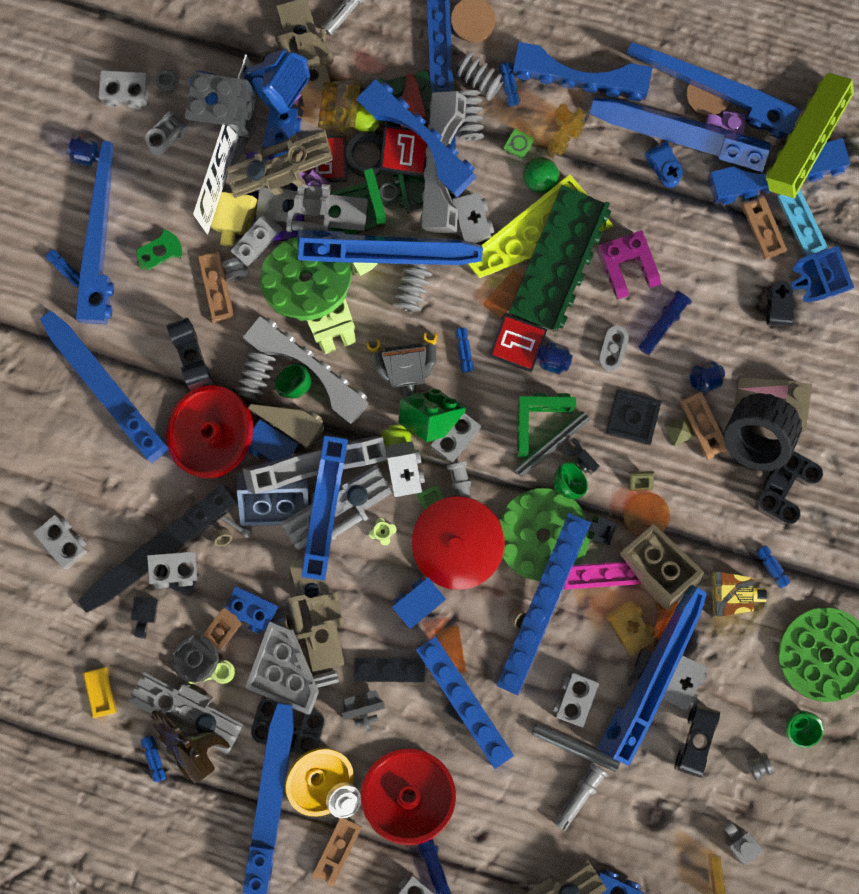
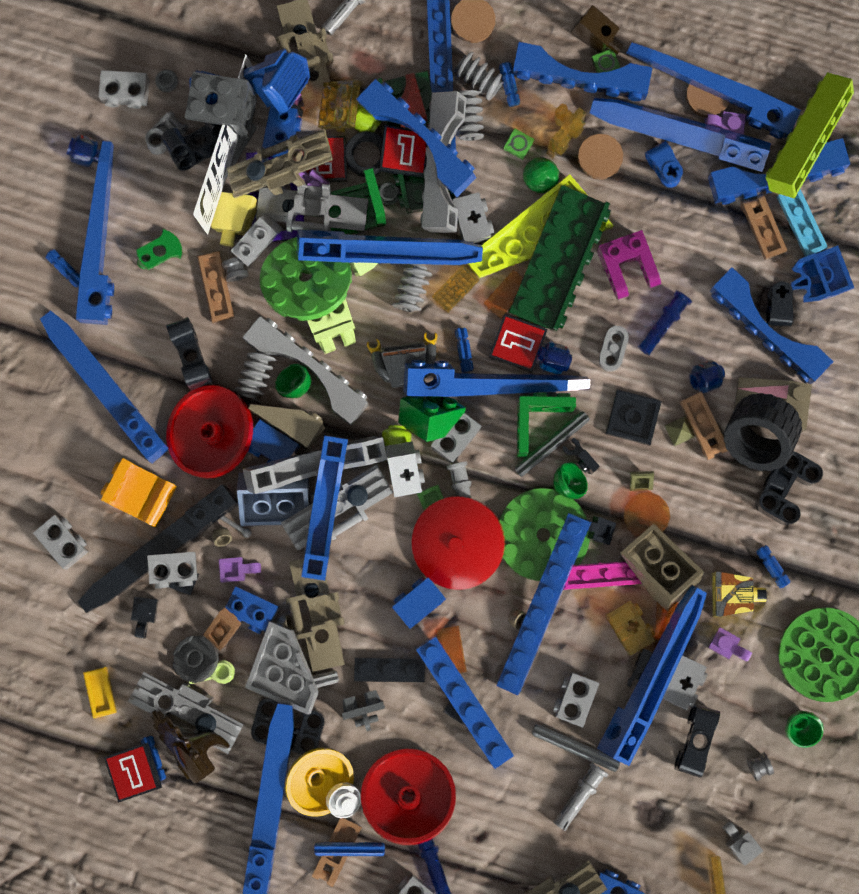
yellowish green plate [369,518,396,545] -> none
none -> light orange piece [101,458,177,527]
none -> red tile [104,742,162,803]
none -> black beam [161,122,222,171]
none -> medium lavender plate [219,557,261,583]
none -> blue axle [314,842,385,856]
none -> blue piece [404,360,590,397]
none -> clear yellow tile [432,264,480,313]
none -> dark brown torso [571,5,625,54]
none -> medium nougat tile [578,134,623,180]
none -> bright green tile [591,49,621,73]
none -> medium lavender plate [708,627,752,661]
none -> blue arch [710,267,834,384]

